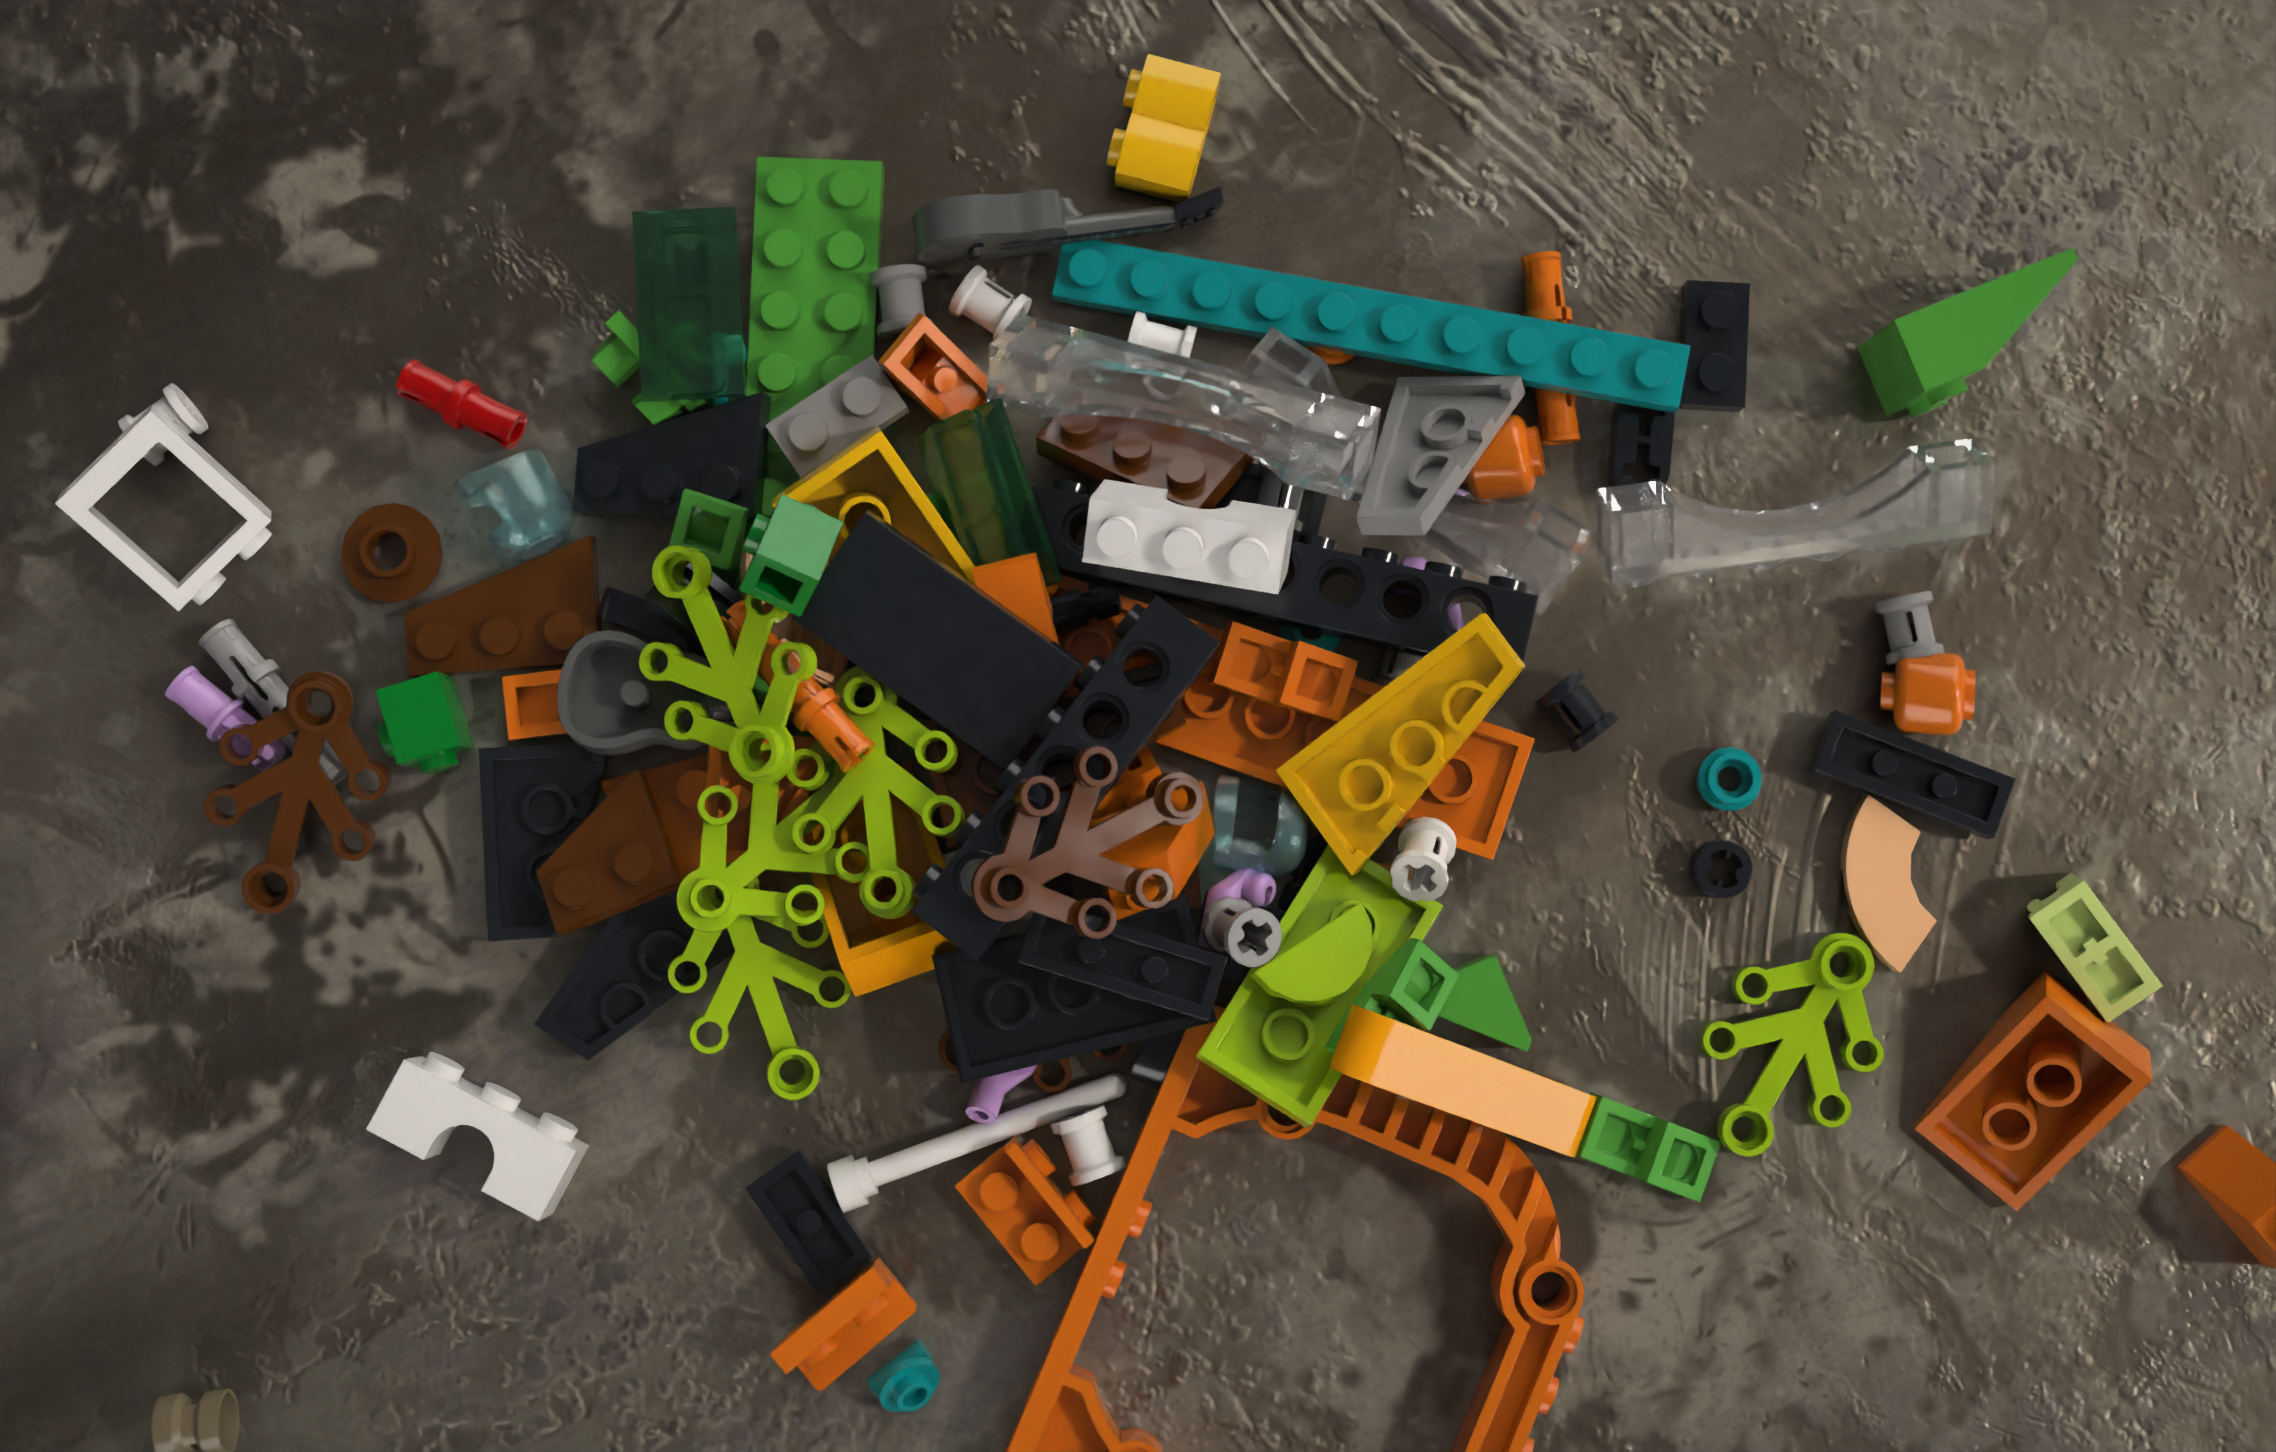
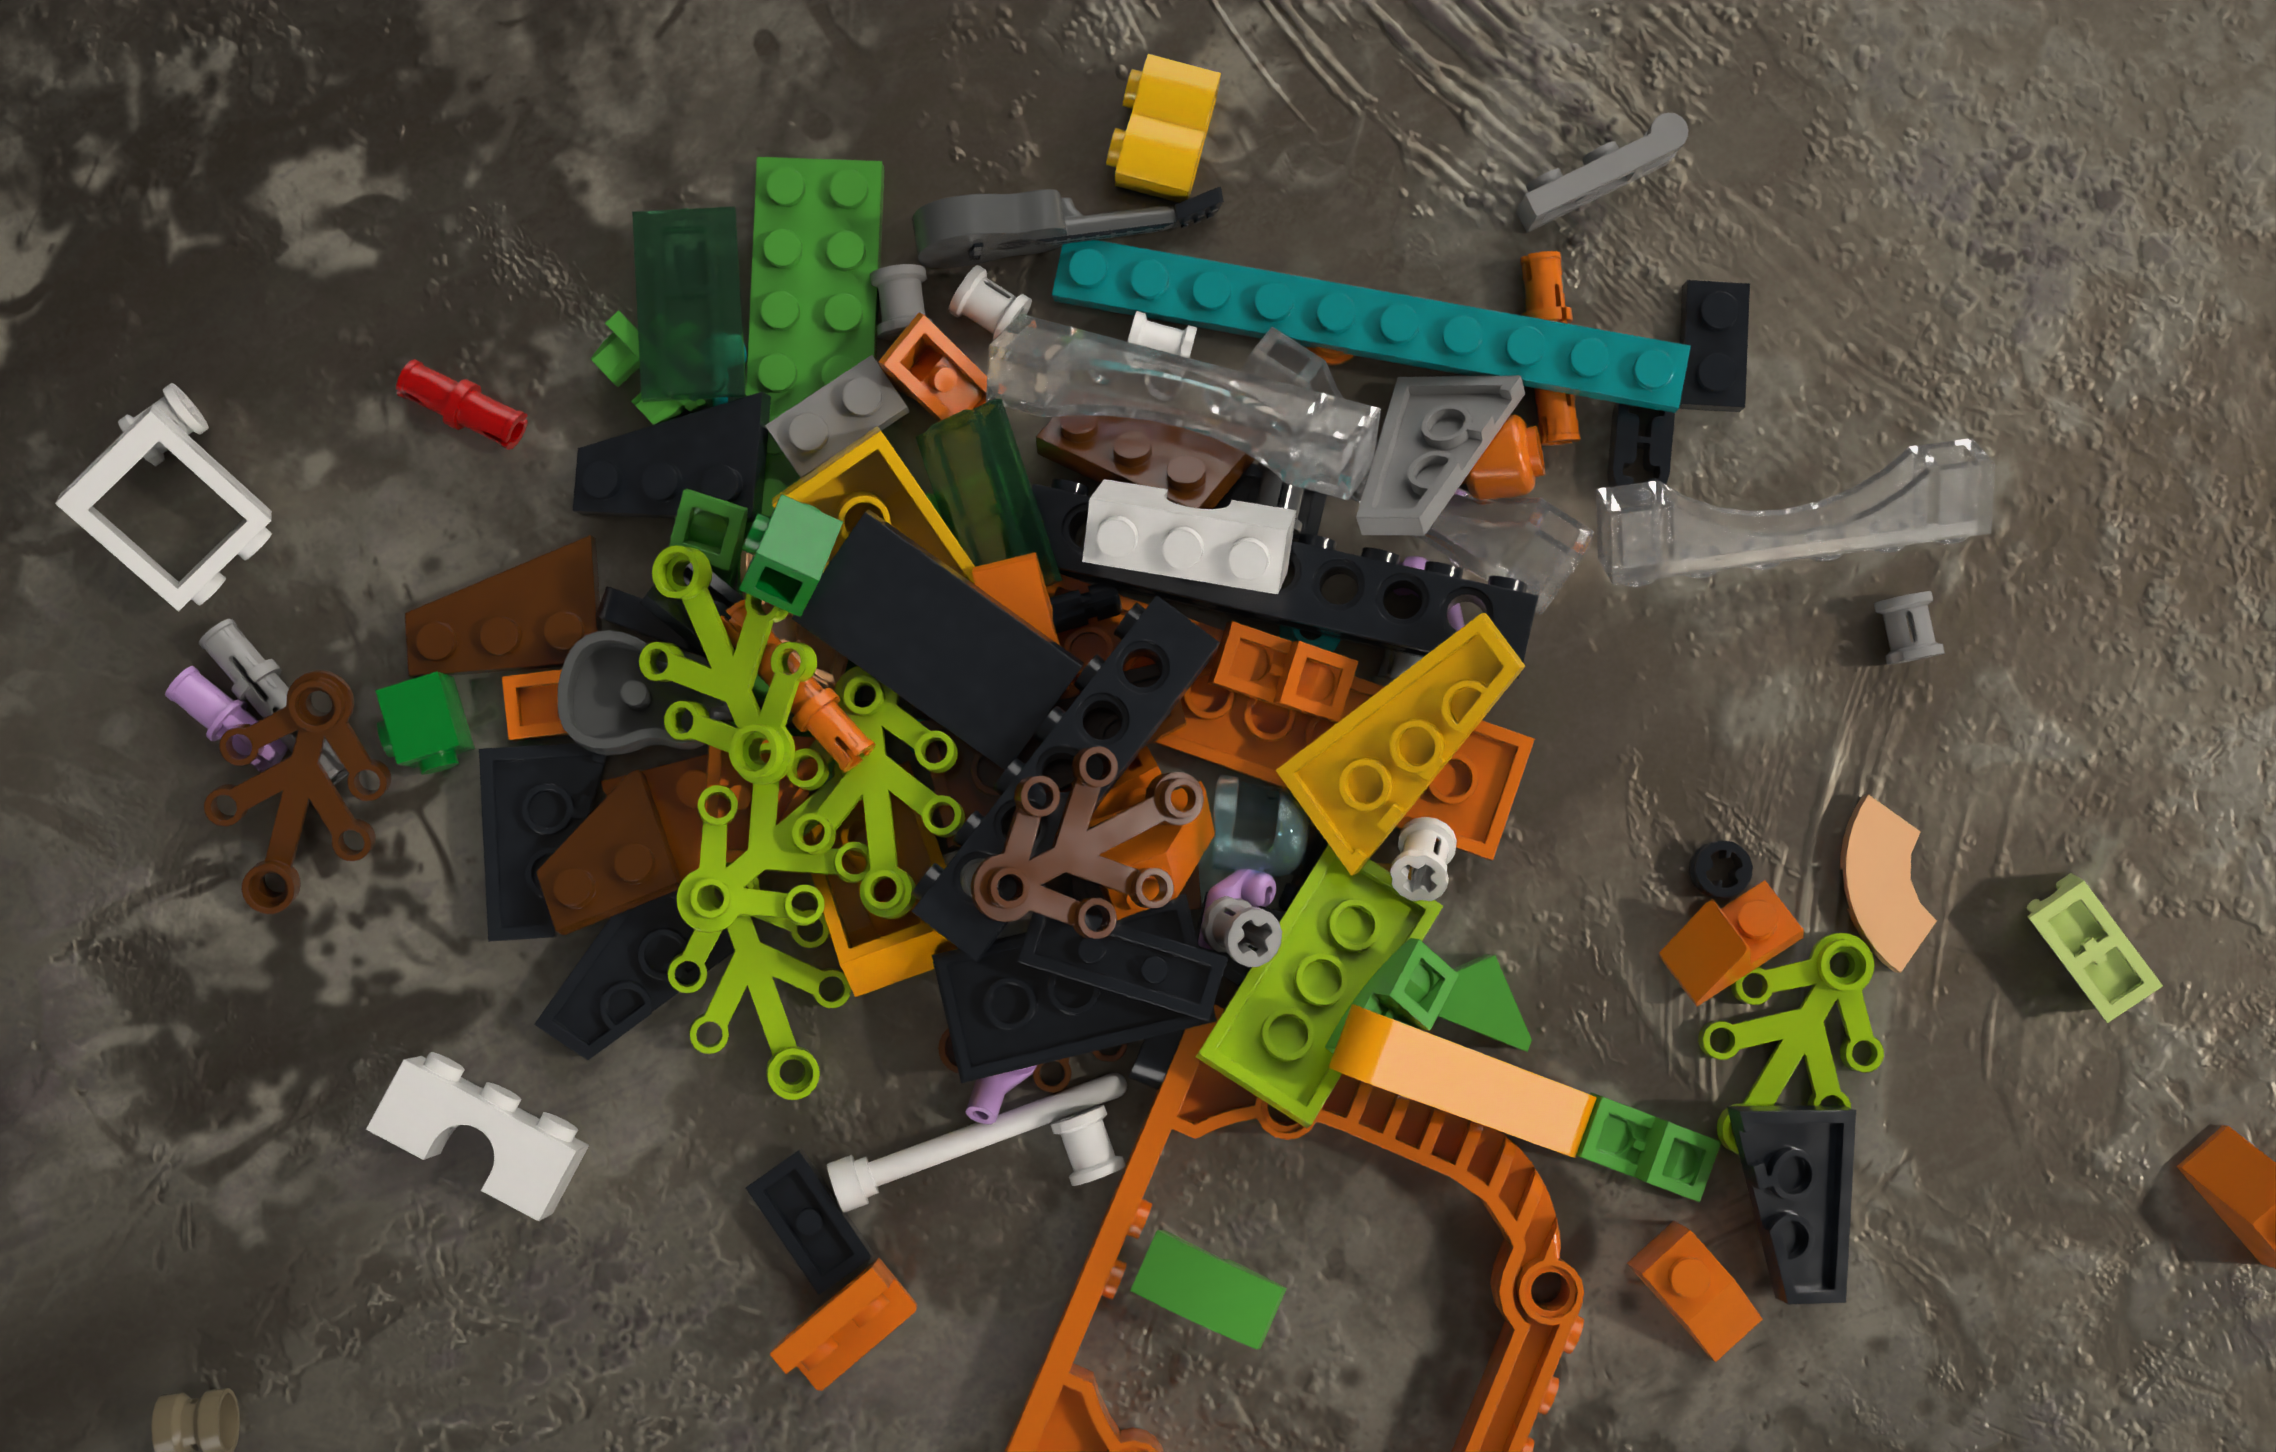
reddish brown piece [341,503,443,603] -> none
clear light blue helmet [452,449,575,561] -> none
teal plate [866,1339,940,1412] -> none
orange bracket [955,1136,1097,1286] -> none
lime tile [1251,901,1373,1005] -> none
black bush [1534,668,1619,753] -> none
teal plate [1696,747,1762,811] -> none
black plate [1808,710,2016,839] -> none
bright green slope [1857,248,2079,418] -> none
orange head [1880,653,1976,735] -> none
orange slope [1915,969,2153,1211] -> none
none -> bright green slope [1130,1230,1287,1349]
none -> light grey plate [1516,112,1689,233]
none -> orange slope [1627,1221,1763,1362]
none -> orange slope [1659,880,1804,1007]
none -> black wing [1727,1105,1856,1305]

